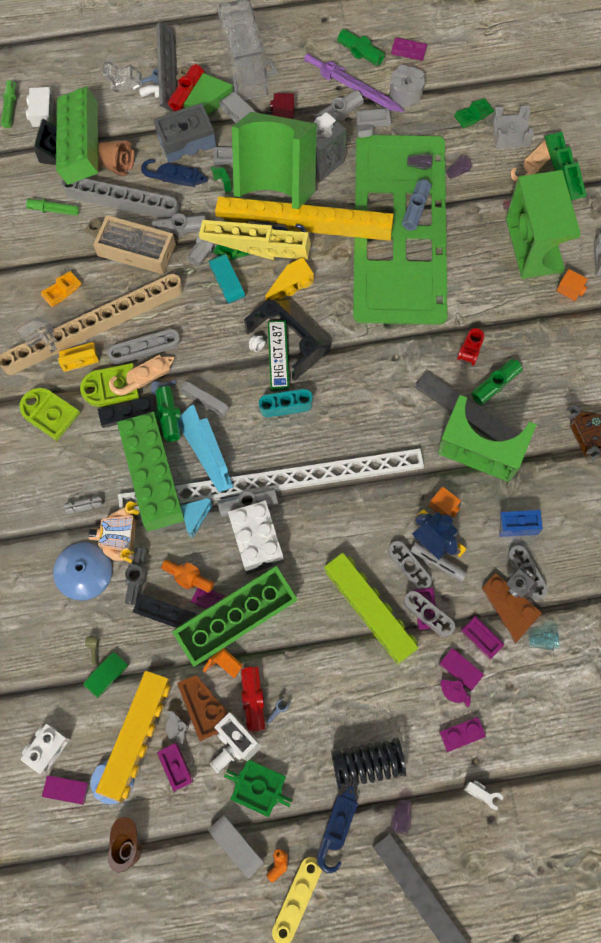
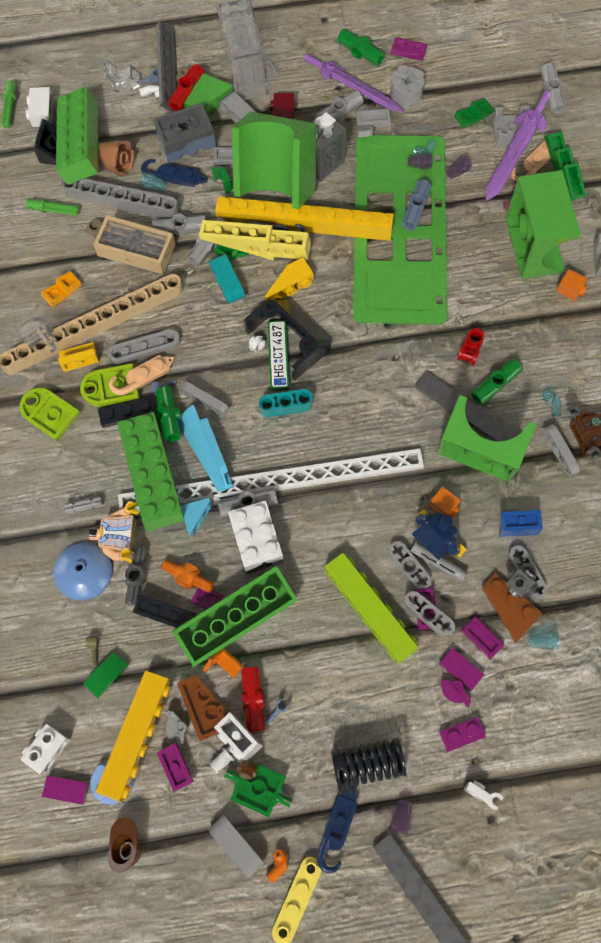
none -> clear light blue cone [140,171,167,192]
none -> reddish brown plate [237,761,258,779]
none -> clear light blue arm [414,138,437,158]
none -> medium lavender sword [485,91,552,200]
none -> light grey piece [540,62,566,114]
none -> clear light blue arm [542,390,561,417]
none -> light grey beam [543,424,580,477]

